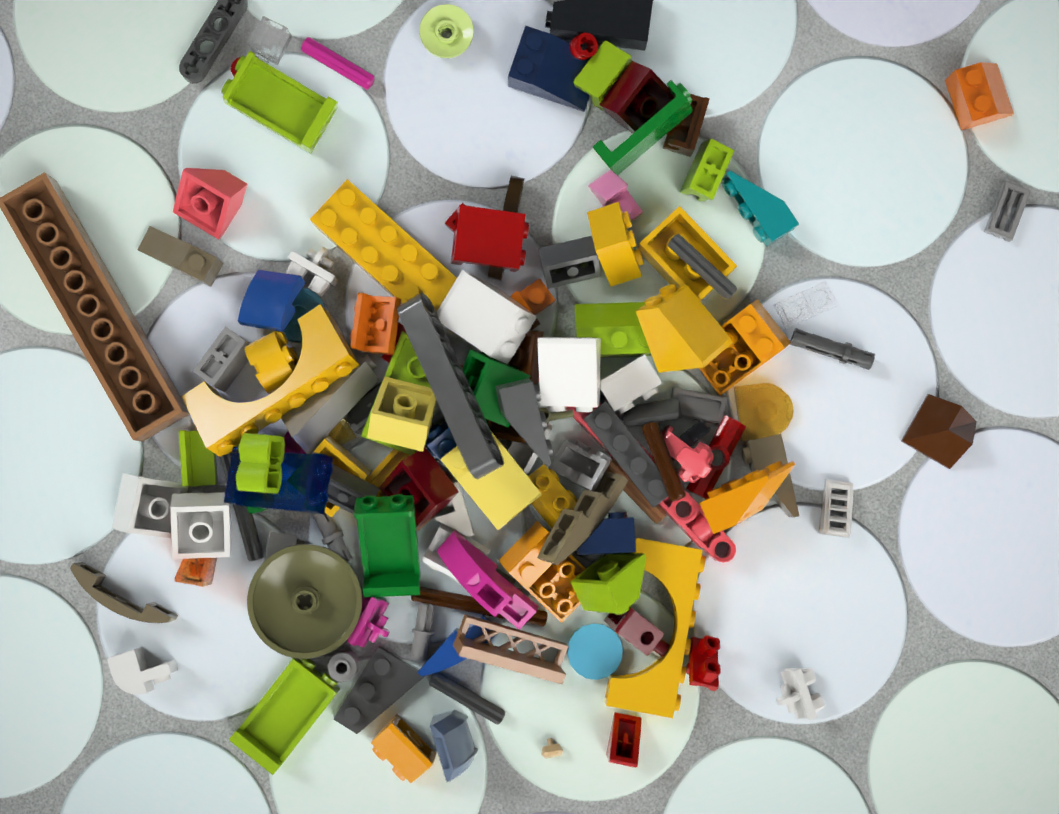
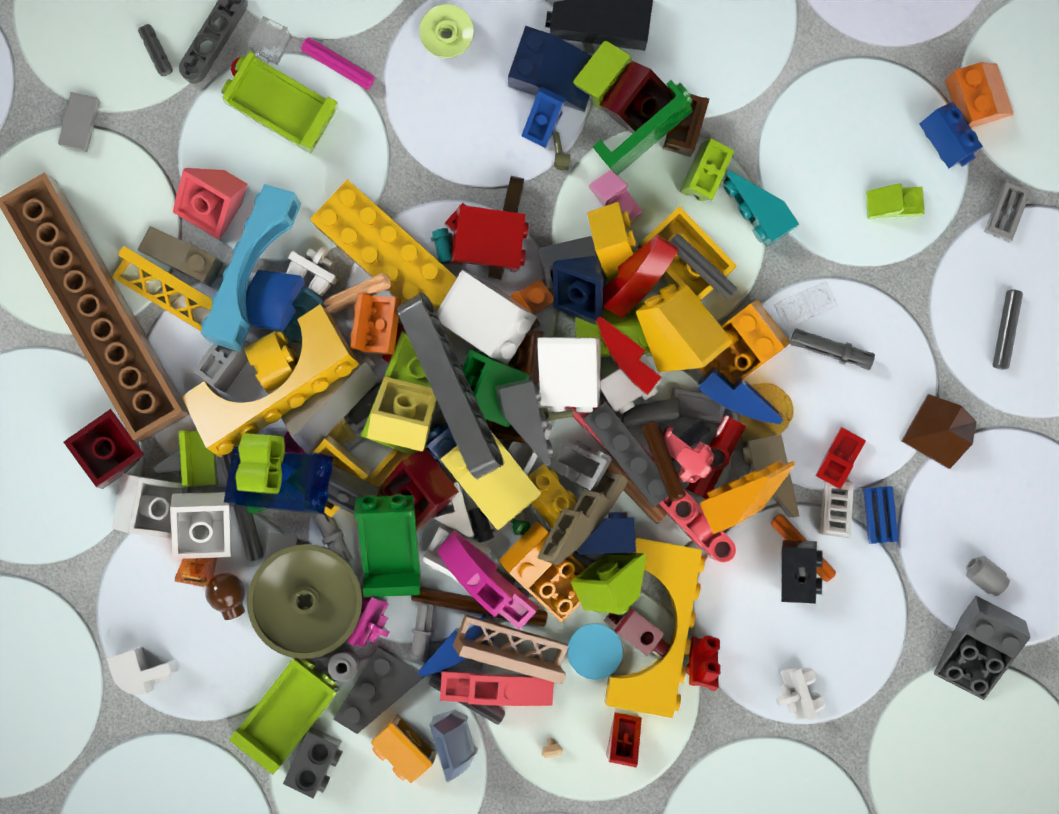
dark tan slope [70,562,178,623] -> none
red bush [570,32,598,60] -> none
none -> light grey tile [58,92,100,152]
none -> dark red slope [63,409,145,489]
none -> yellow fence [112,246,212,331]
none -> dark grey axle [138,24,173,77]
none -> dark grey slope [154,449,181,473]
none -> medium azure arch [201,184,302,352]
none -> reddish brown piece [205,573,245,620]
none -> dark grey brick [283,727,343,799]
none -> light nougat axle [323,273,391,313]
none -> teal pin [430,228,452,264]
none -> coral slope [440,671,554,706]
none -> black pin [468,507,495,543]
none -> green rock [510,518,530,535]
none -> blue slope [521,86,566,148]
none -> olive hand [553,132,570,170]
none -> dark blue slope [553,256,603,325]
none -> red slope [595,316,661,395]
none -> red slope [603,235,678,318]
none -> blue slope [698,366,783,424]
none -> orange axle [771,514,836,582]
none -> black brick [781,540,823,604]
none -> red slope [815,427,866,489]
none -> blue tile [863,486,899,544]
none -> lime slope [866,183,925,219]
none -> blue brick [919,102,983,169]
none -> dark grey slope [934,596,1031,700]
none -> light grey brick [966,556,1010,596]
none -> dark grey axle [993,289,1023,370]

